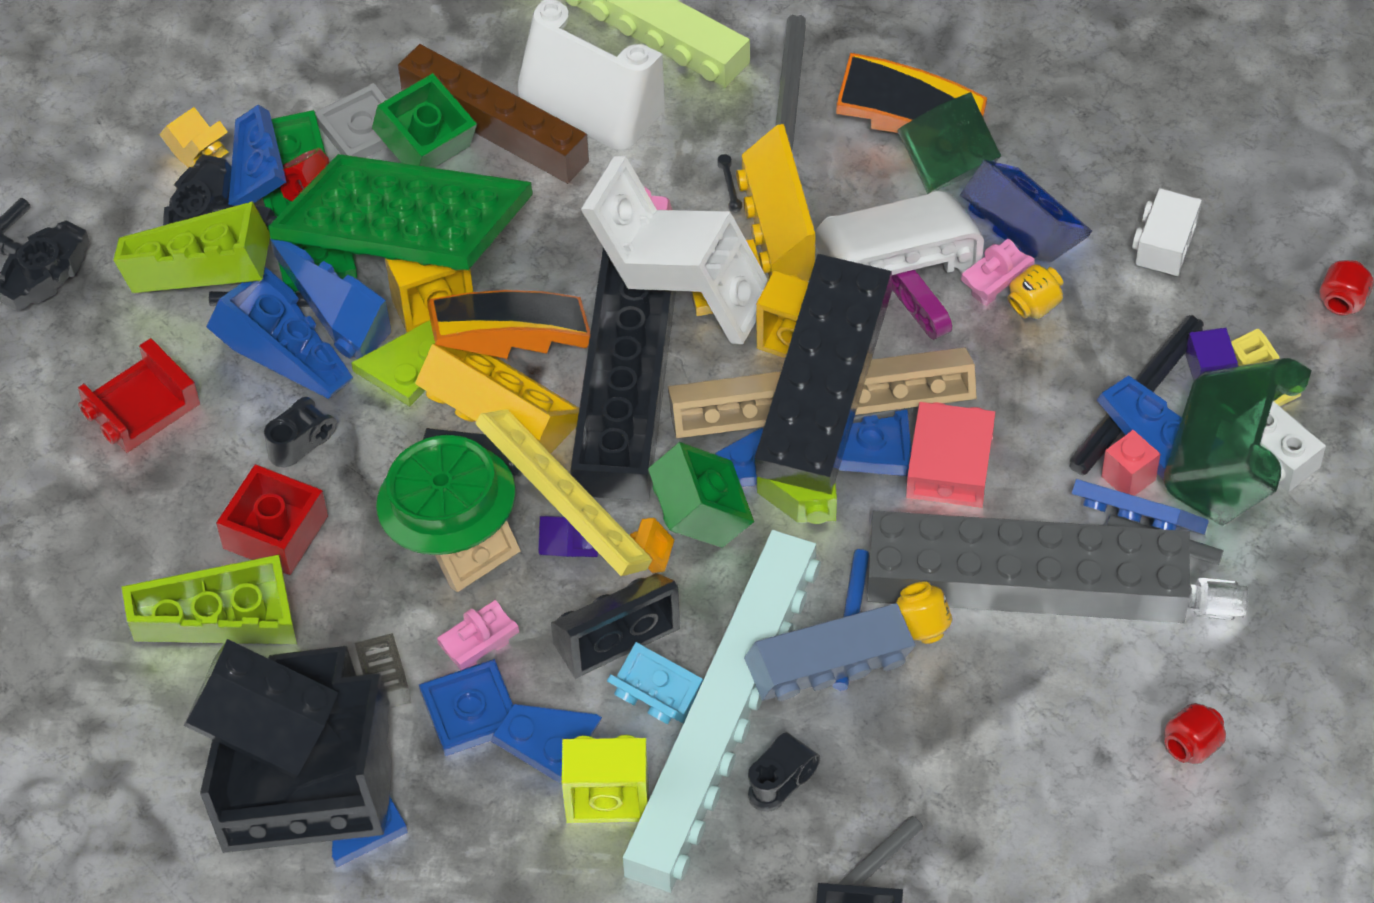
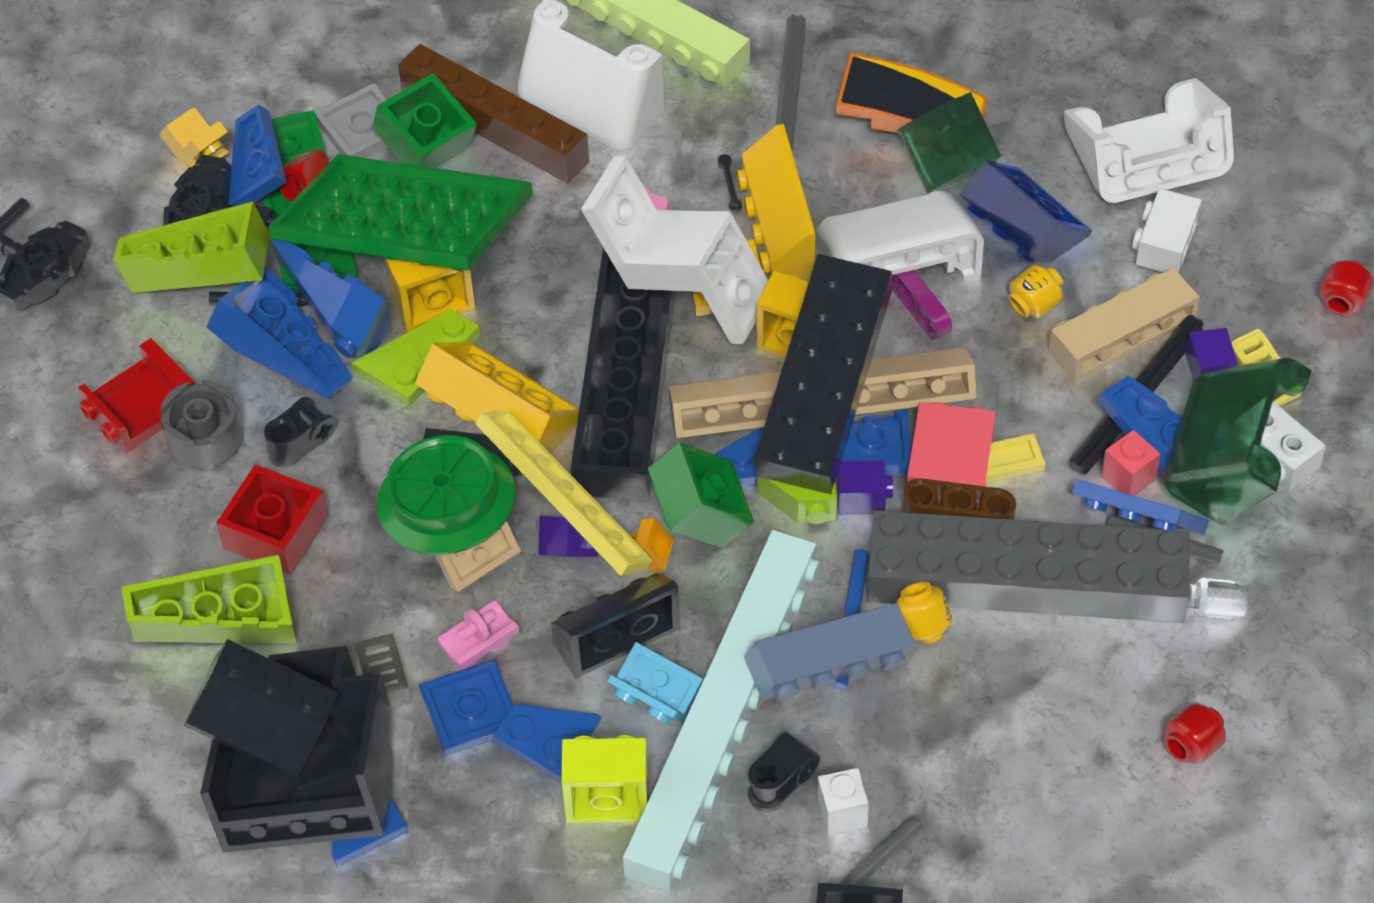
slope [427,290,590,359] -> none
bright pink hips [961,239,1035,306] -> none
none -> dark grey brick [161,380,244,472]
none -> white brick [817,768,869,836]
none -> dark purple brick [838,460,893,515]
none -> reddish brown beam [902,478,1016,520]
none -> light yellow tile [986,433,1046,484]
none -> tan brick [1048,267,1200,382]
none -> white windscreen [1064,78,1234,203]

